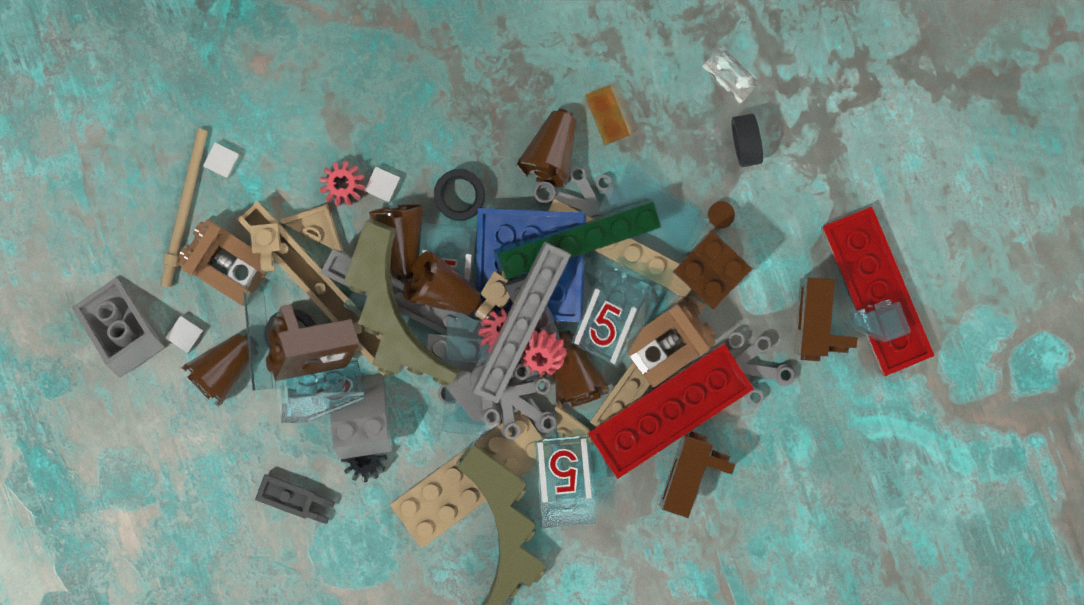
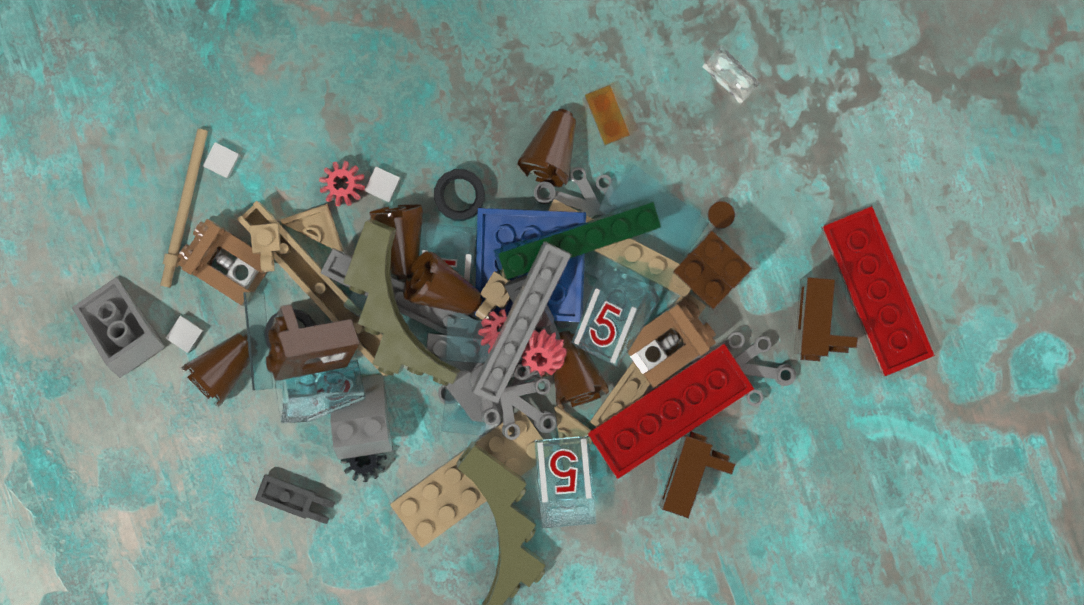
black tyre [731,113,763,167] -> none
clear light blue slope [844,299,911,342] -> none

